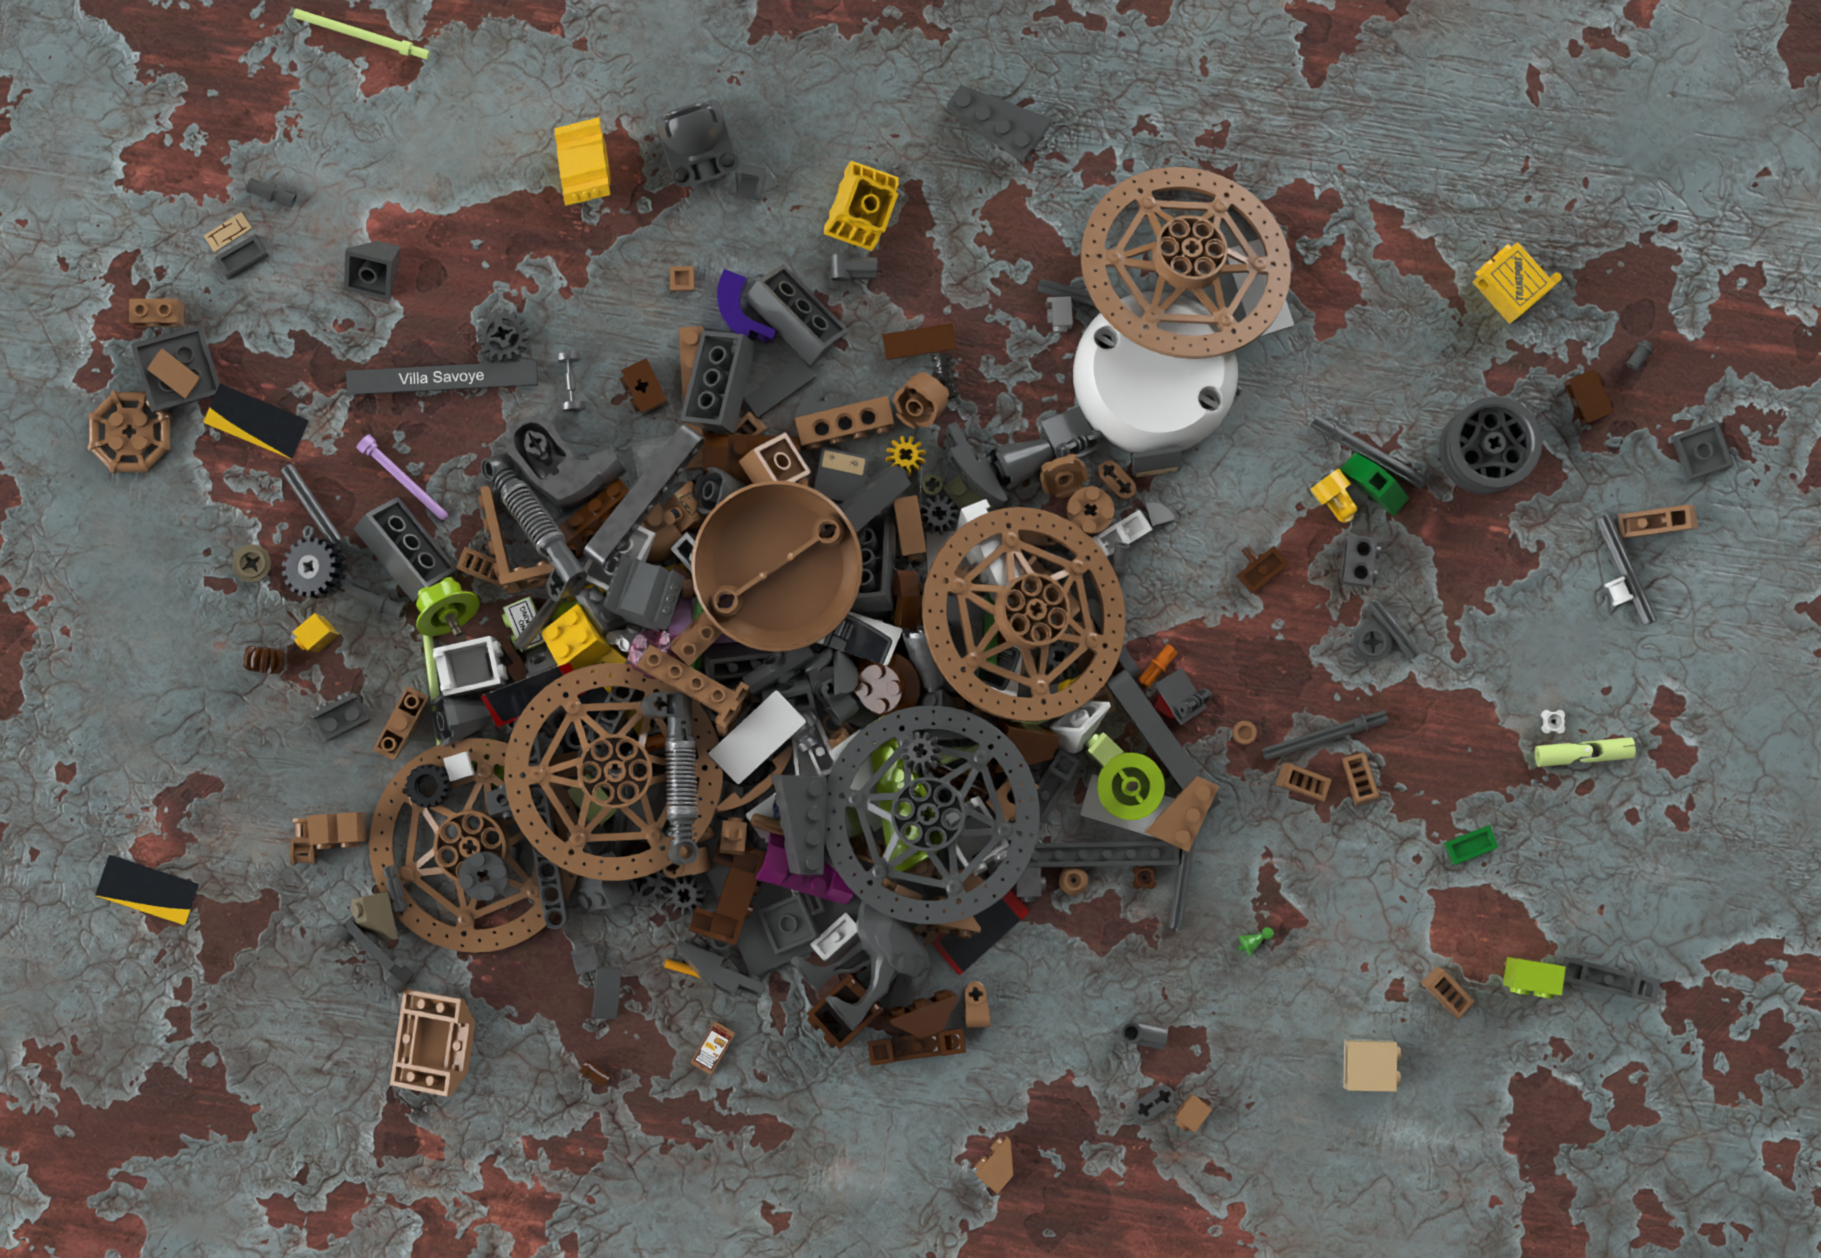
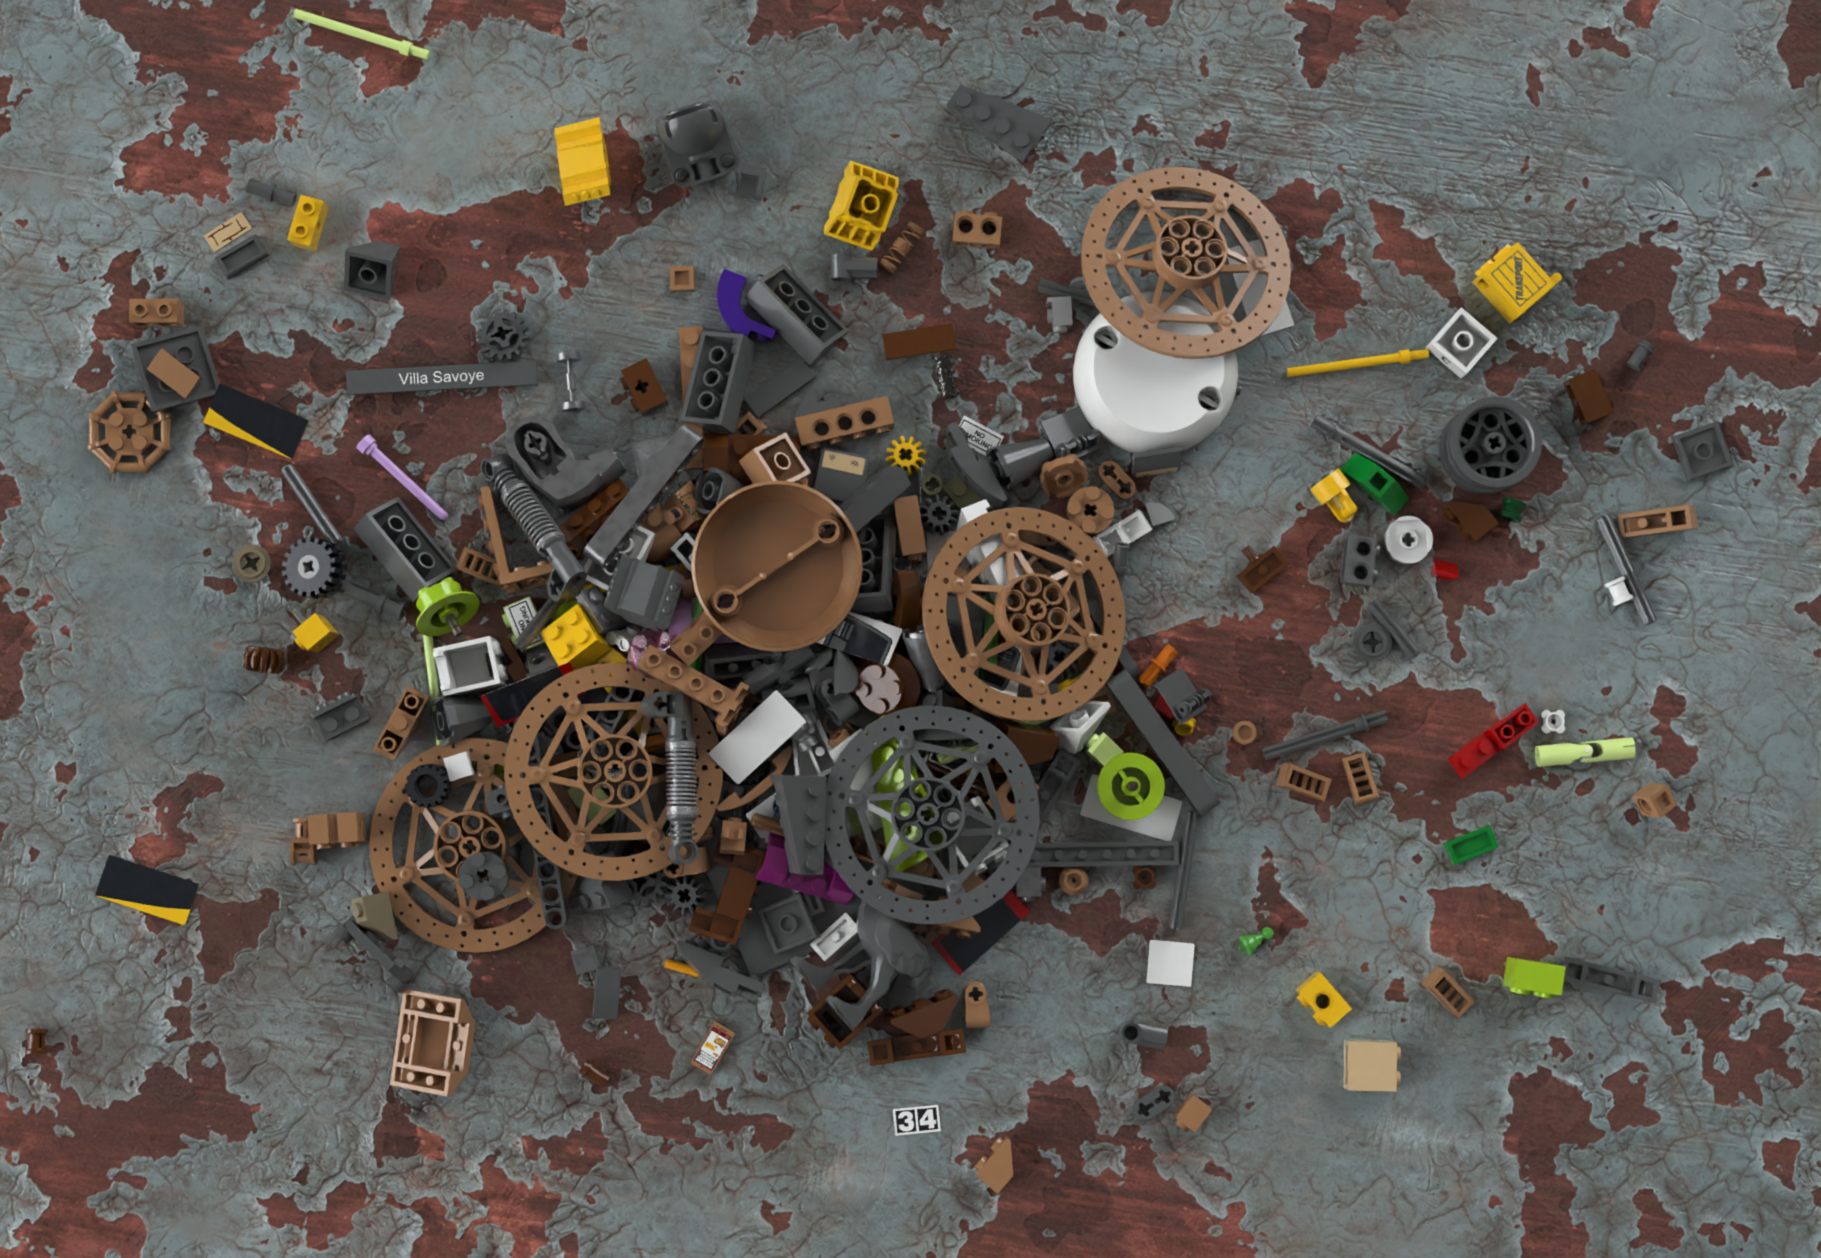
dark grey axle [383,865,407,912] -> none
medium nougat brick [893,372,949,428] -> none
flat silver gear [900,732,942,774] -> none
medium nougat wing [1144,776,1219,852] -> none
none -> reddish brown bush [25,1028,48,1054]
none -> yellow brick [287,195,329,252]
none -> medium nougat piece [879,222,924,274]
none -> white sticker [893,1105,941,1136]
none -> medium nougat brick [952,210,1002,250]
none -> white sticker [959,415,1004,459]
none -> white sticker [1146,940,1195,987]
none -> yellow plate [1172,717,1196,736]
none -> yellow bar [1286,349,1429,377]
none -> yellow brick [1295,971,1352,1028]
none -> white plate [1384,516,1433,564]
none -> white brick [1425,307,1498,378]
none -> red slope [1430,559,1459,582]
none -> reddish brown slope [1442,501,1498,543]
none -> red slope [1447,703,1539,778]
none -> dark green wheel [1498,497,1526,523]
none -> medium nougat brick [1632,783,1677,818]

